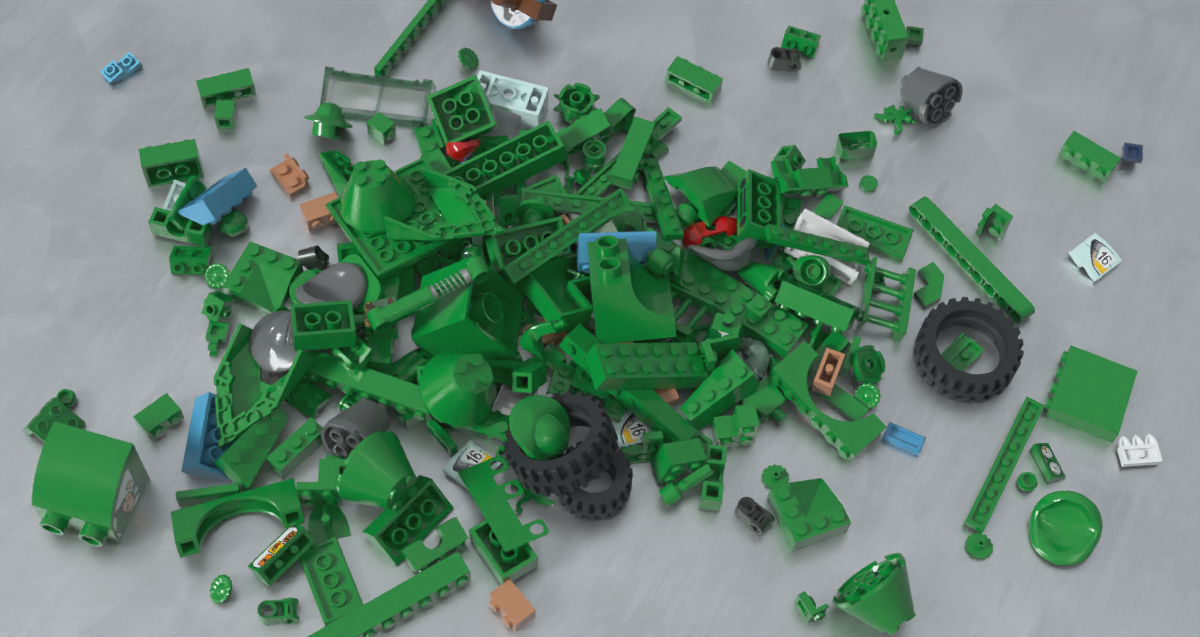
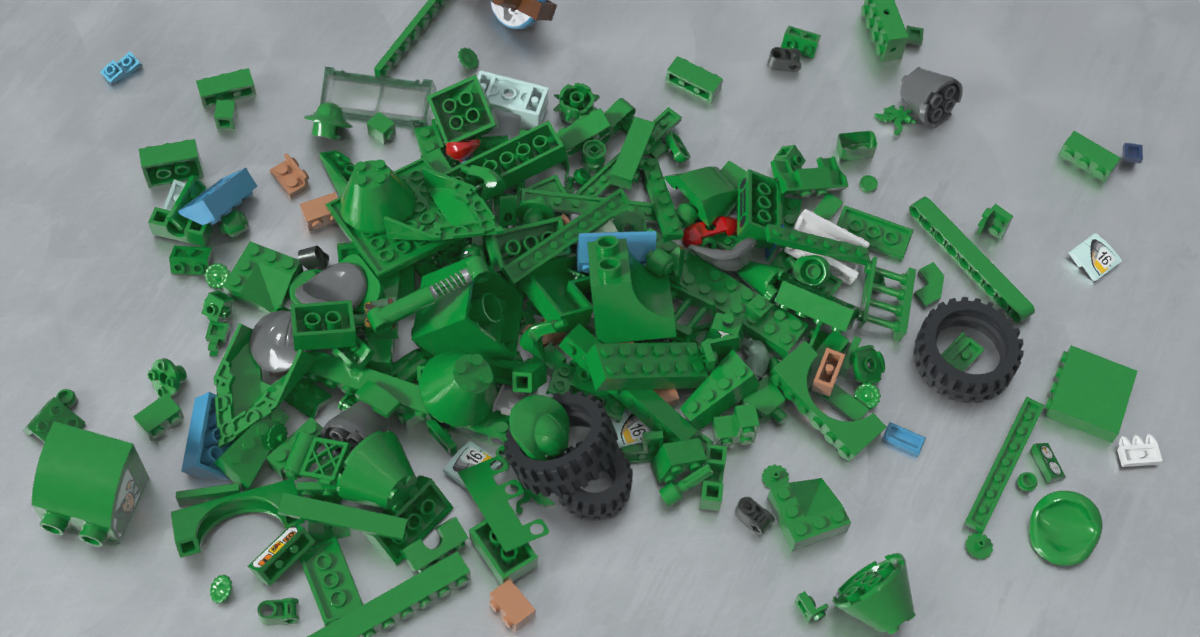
none -> green plate [147,358,187,398]
none -> green piece [267,423,288,450]
none -> green tile [278,492,407,541]
none -> green piece [283,432,351,486]
none -> green slope [355,380,401,418]
none -> green animal [460,165,506,203]
none -> green plate [665,131,691,163]

